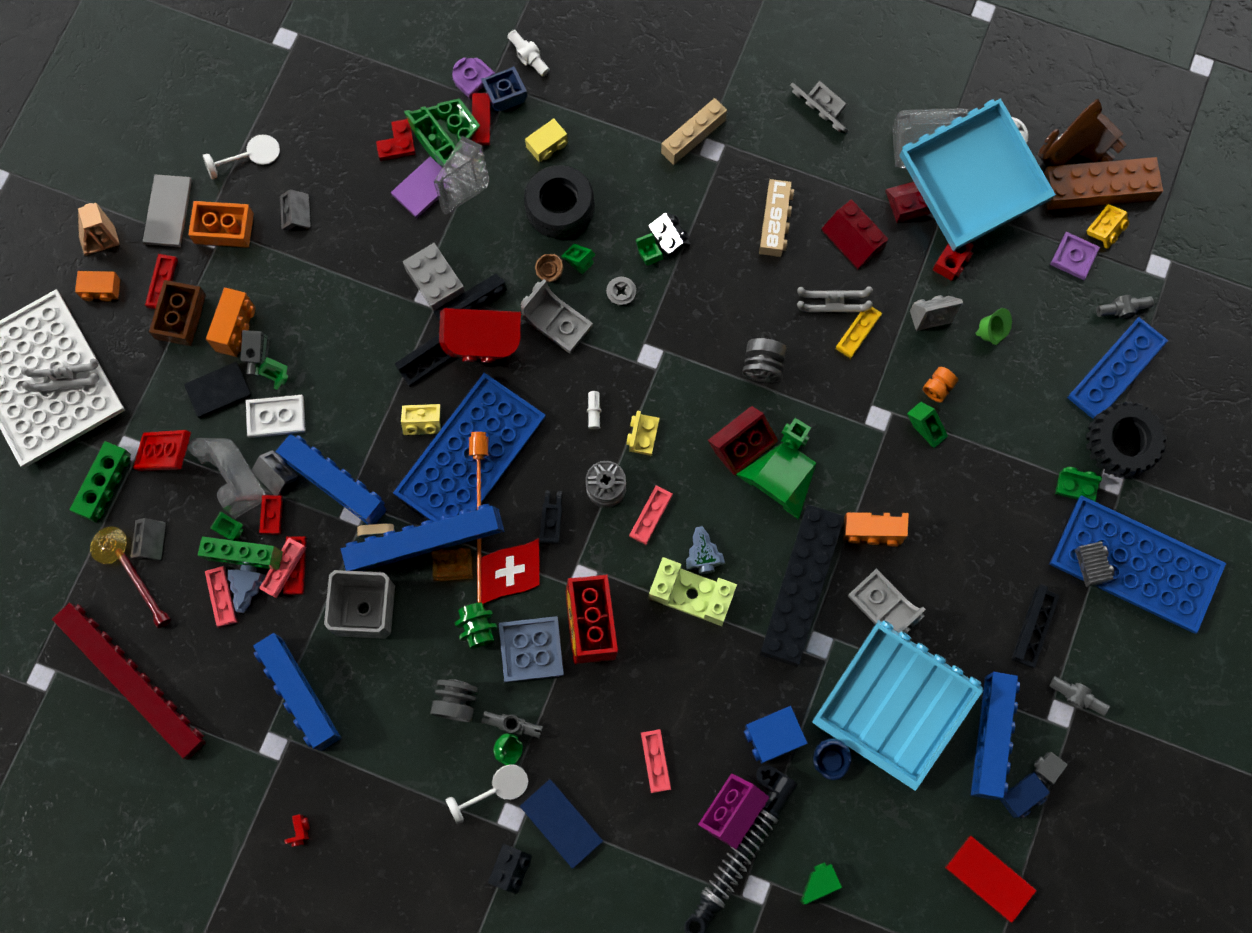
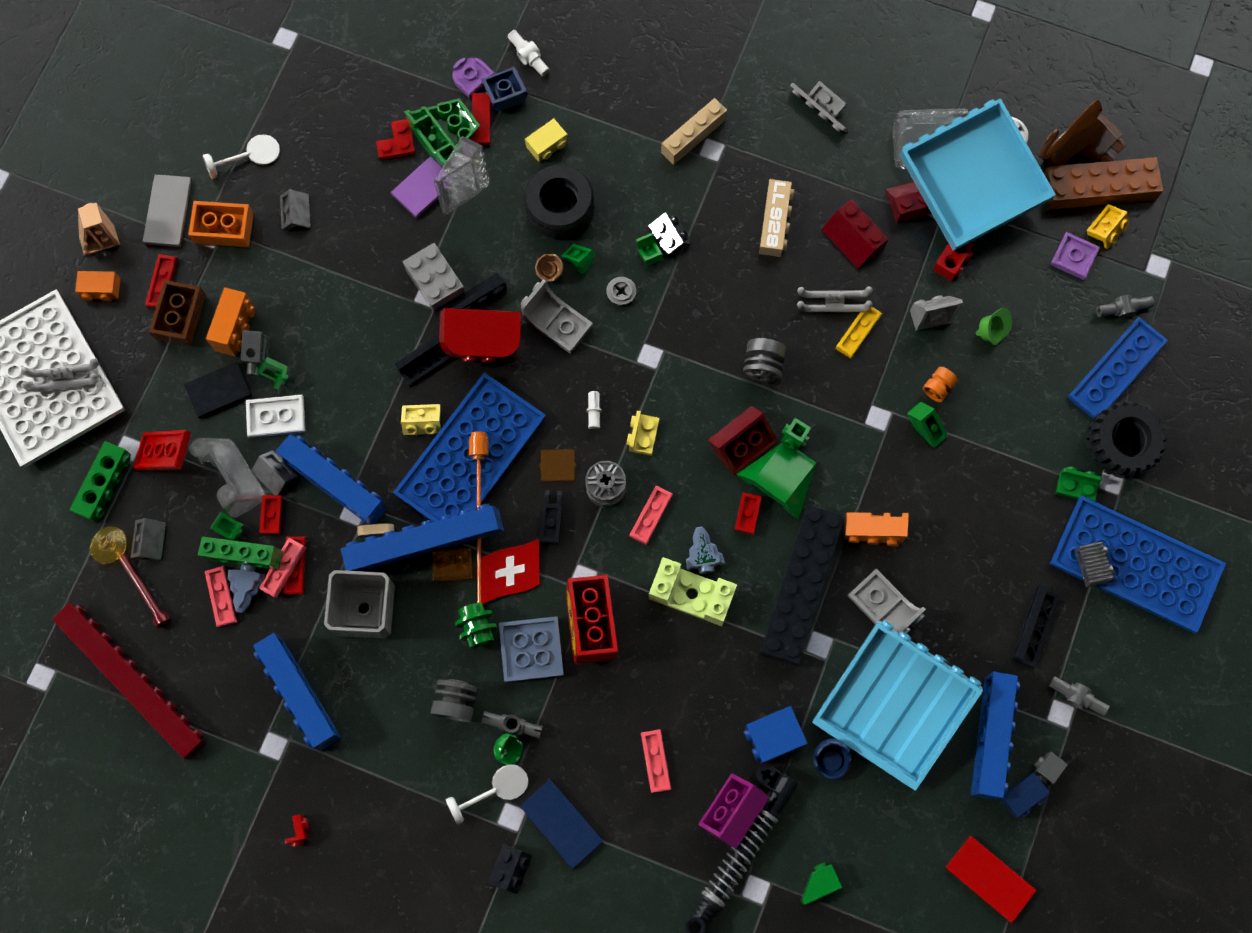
none -> clear orange piece [539,449,576,481]
none -> red plate [734,493,762,535]

